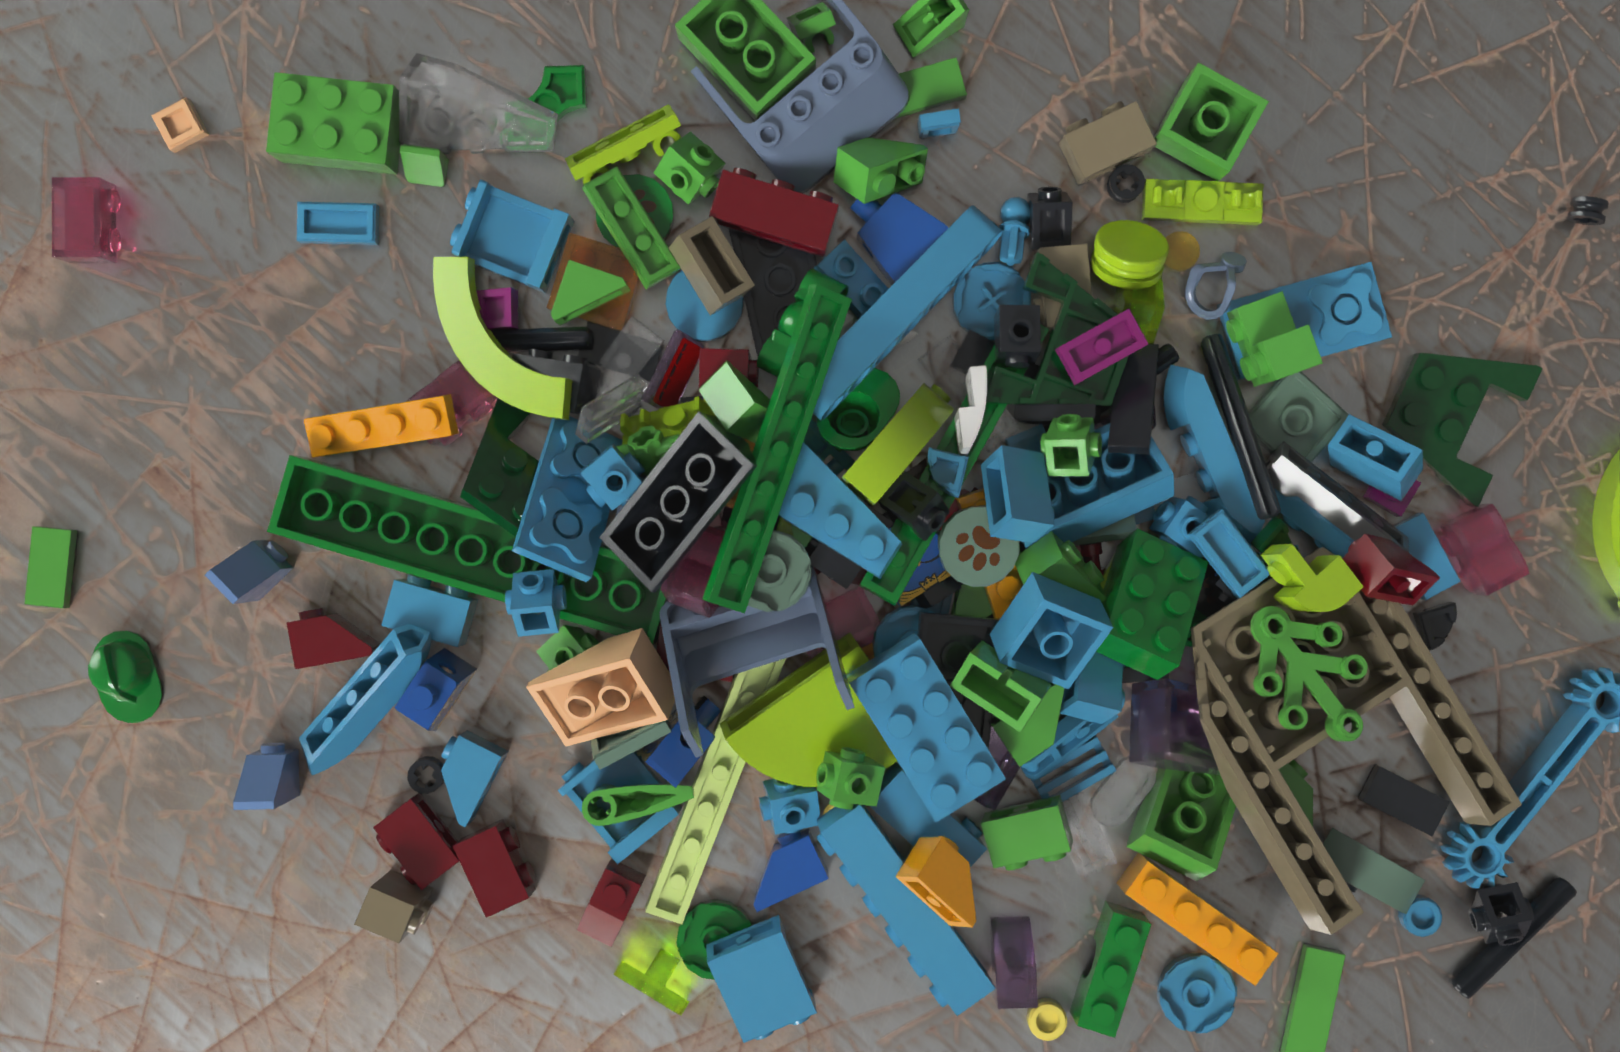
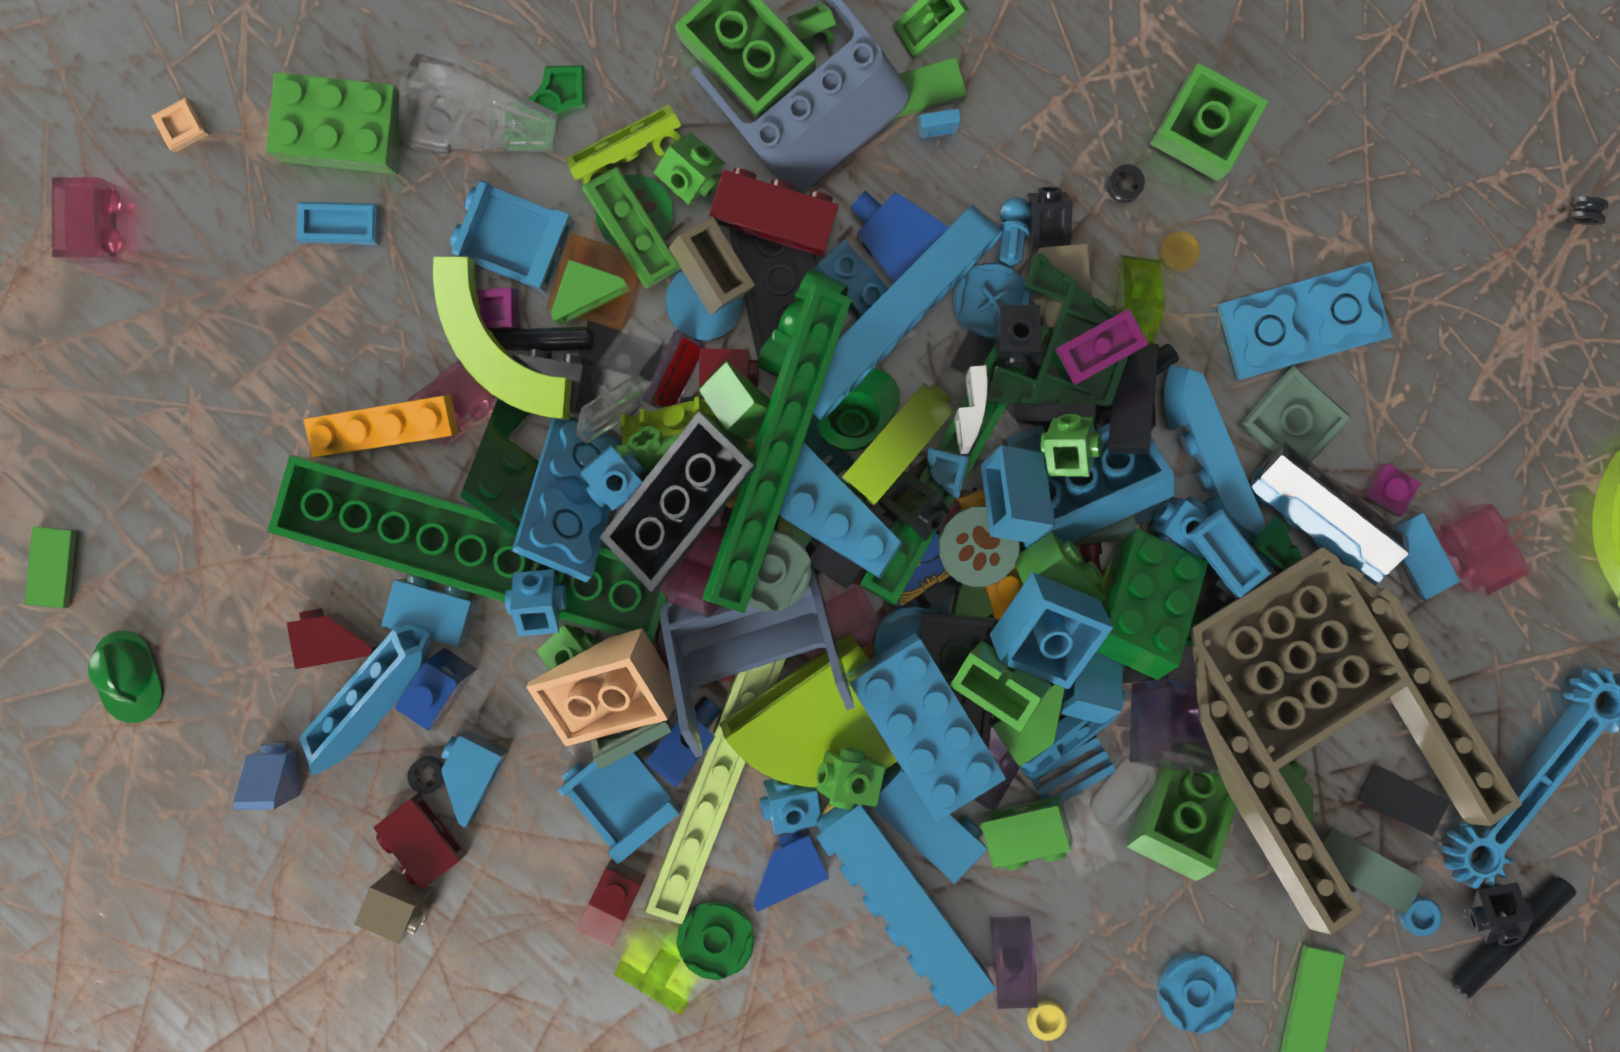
medium blue slope [205,540,293,604] -> none
bright green slope [400,144,449,187] -> none
dark red brick [453,819,537,918] -> none
bright green piece [582,784,694,826] -> none
dark azure panel [706,915,817,1043] -> none
bright green slope [833,137,928,204] -> none
light orange slope [895,836,977,928] -> none
dark tan brick [1059,101,1157,186] -> none
green arch [1069,901,1152,1038] -> none
lime head [1090,220,1169,290] -> none
light orange arch [1116,853,1278,986] -> none
lime plate [1142,179,1264,225] -> none
sand blue piece [1185,252,1247,320] -> none
black axle [1201,334,1281,520] -> none
bright green brick [1226,291,1323,387] -> none
bright green plant [1250,606,1368,742] -> none
lime brick [1261,544,1363,612] -> none
dark azure brick [1328,414,1423,501] -> none
dark red slope [1342,534,1440,606] -> none
dark green wing [1382,353,1543,507] -> none
black tile [1413,602,1457,651] -> none

